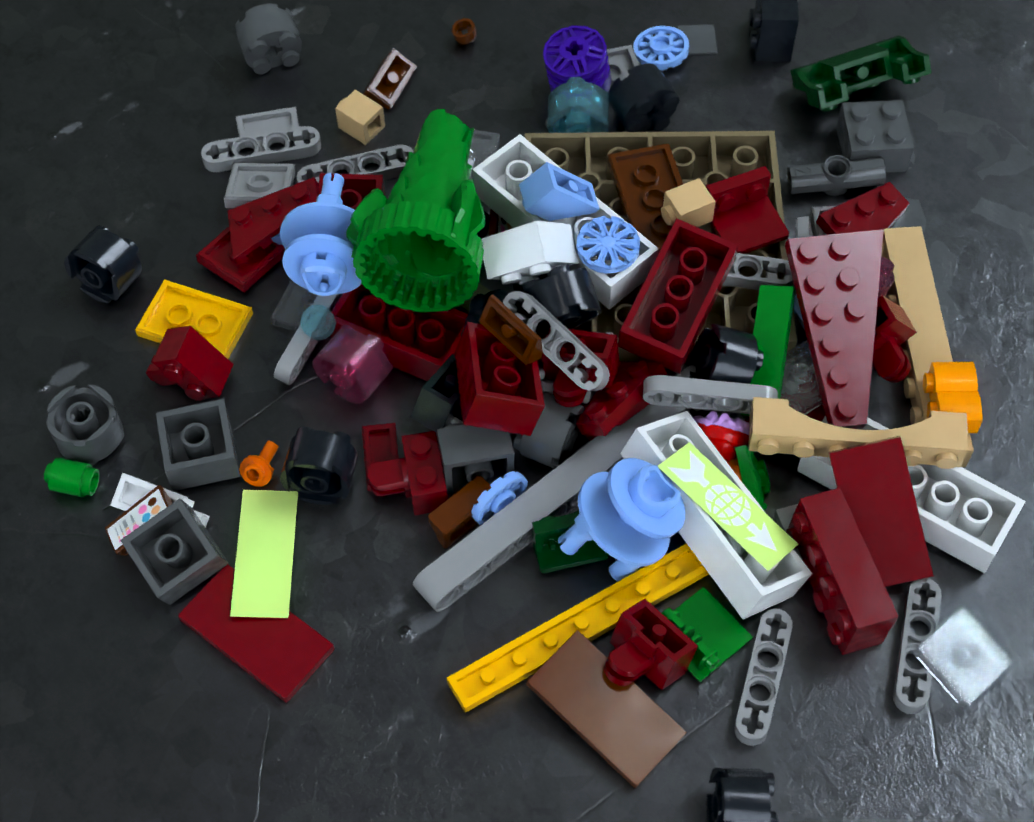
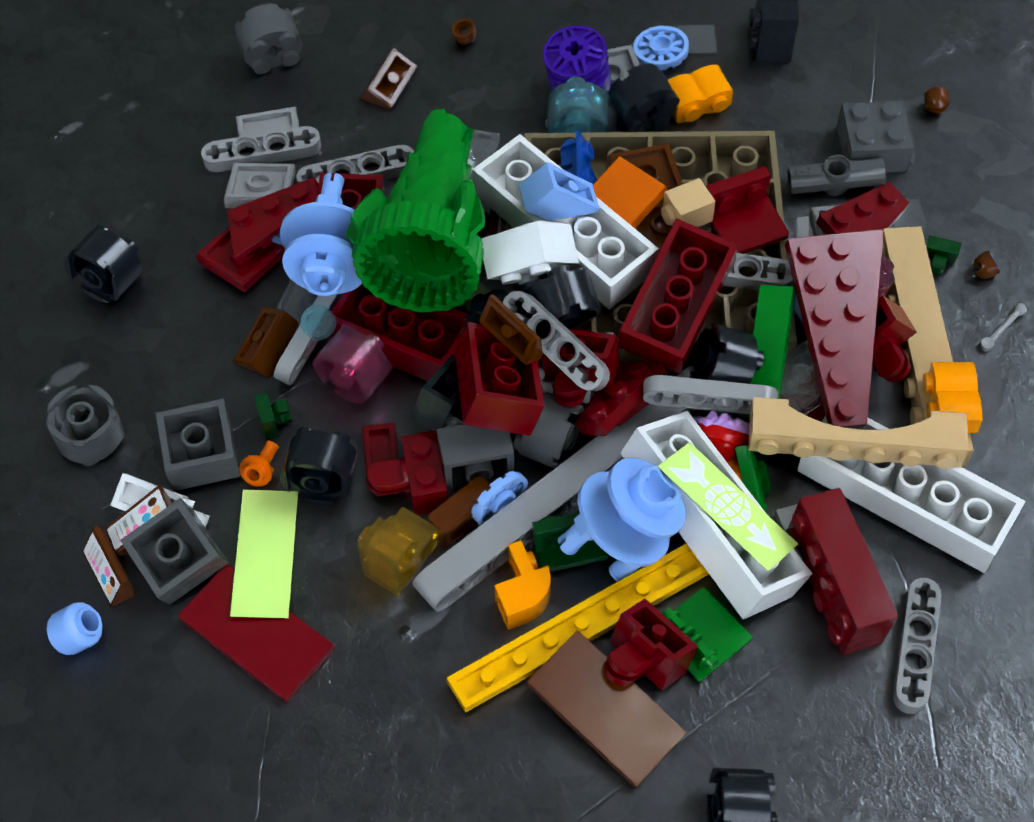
green brick [44,457,100,498] -> none
yellow tile [135,279,253,359] -> none
dark red brick [146,326,234,401] -> none
tan brick [335,90,385,145] -> none
light blue wheel [576,216,640,274] -> none
light grey beam [734,608,793,746] -> none
dark green bracket [790,36,932,111] -> none
dark red tile [829,436,934,587] -> none
clear plate [912,607,1013,709] -> none
none -> light blue head [46,602,102,655]
none -> slope [83,526,135,607]
none -> reddish brown slope [233,306,299,377]
none -> dark green tile [254,393,293,441]
none -> clear yellow brick [357,507,439,596]
none -> light orange brick [494,540,551,630]
none -> blue hinge [560,130,595,185]
none -> orange tile [593,156,668,228]
none -> light orange brick [668,65,733,123]
none -> reddish brown hinge [924,87,950,114]
none -> dark green tile [926,235,962,275]
none -> reddish brown hinge [972,251,1000,279]
none -> light grey hinge [980,303,1027,352]

